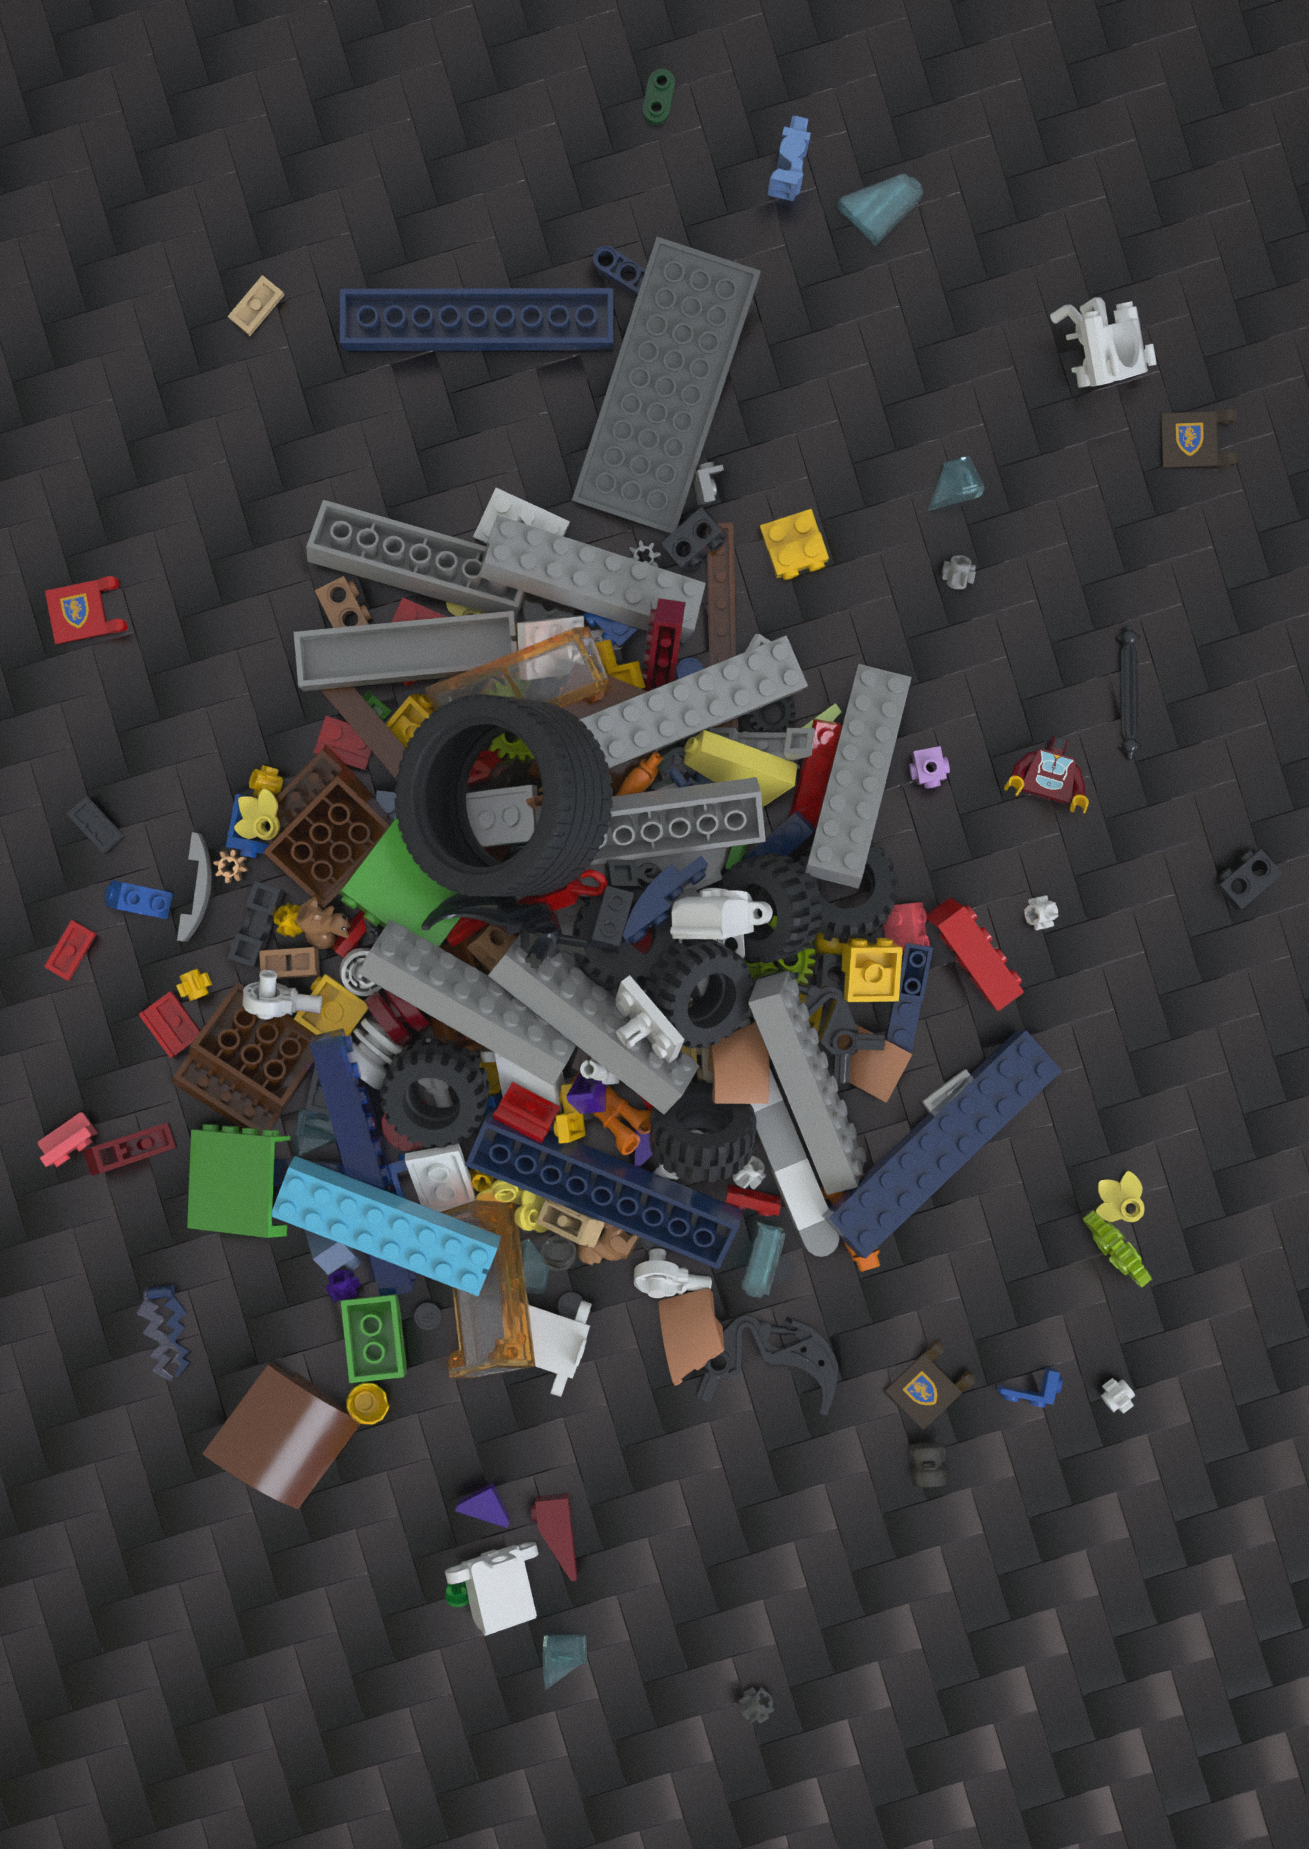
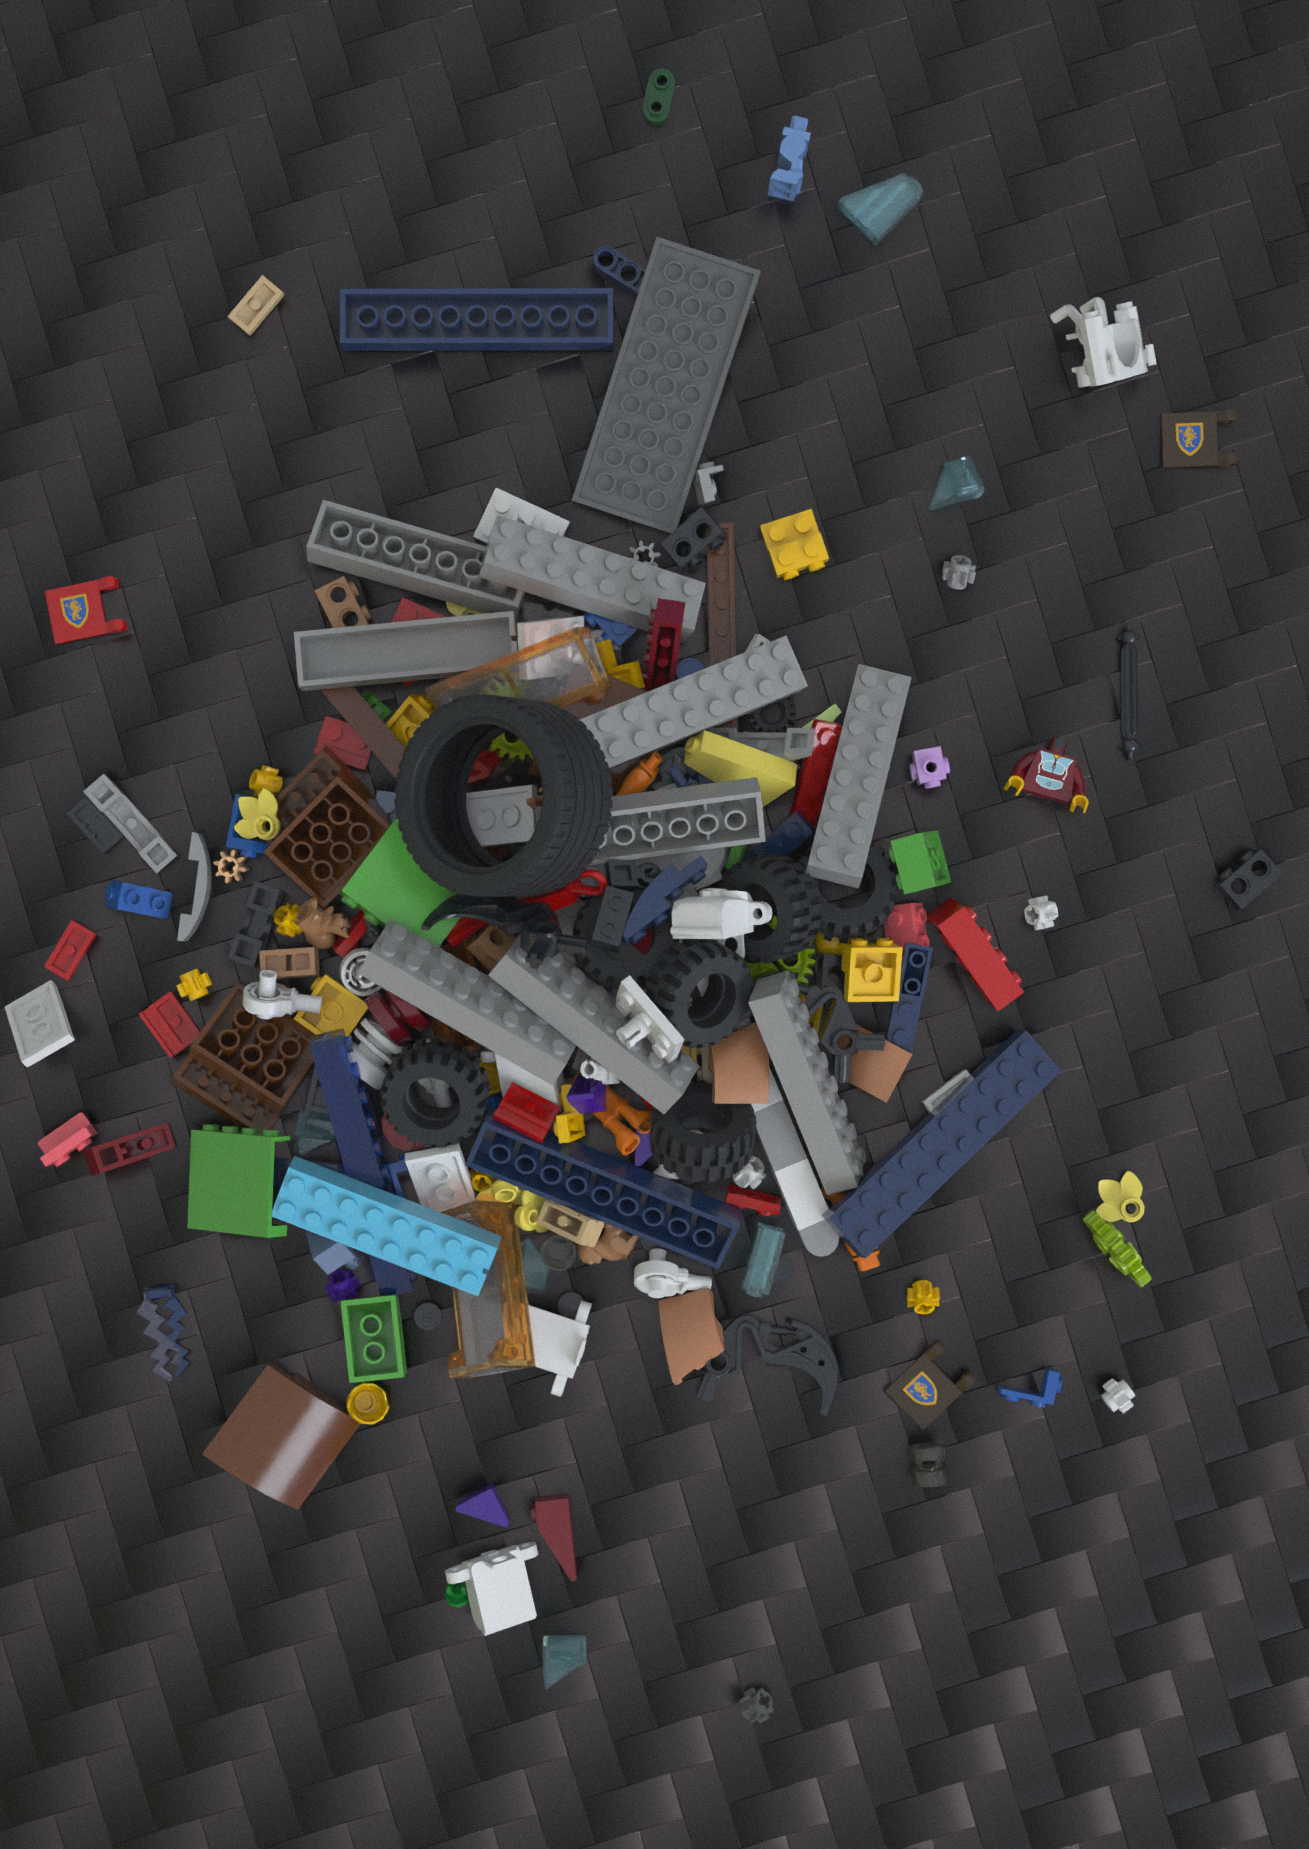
none -> white plate [5,980,75,1067]
none -> light grey slope [83,774,178,873]
none -> bright green brick [889,830,951,894]
none -> yellow gear [906,1280,940,1314]

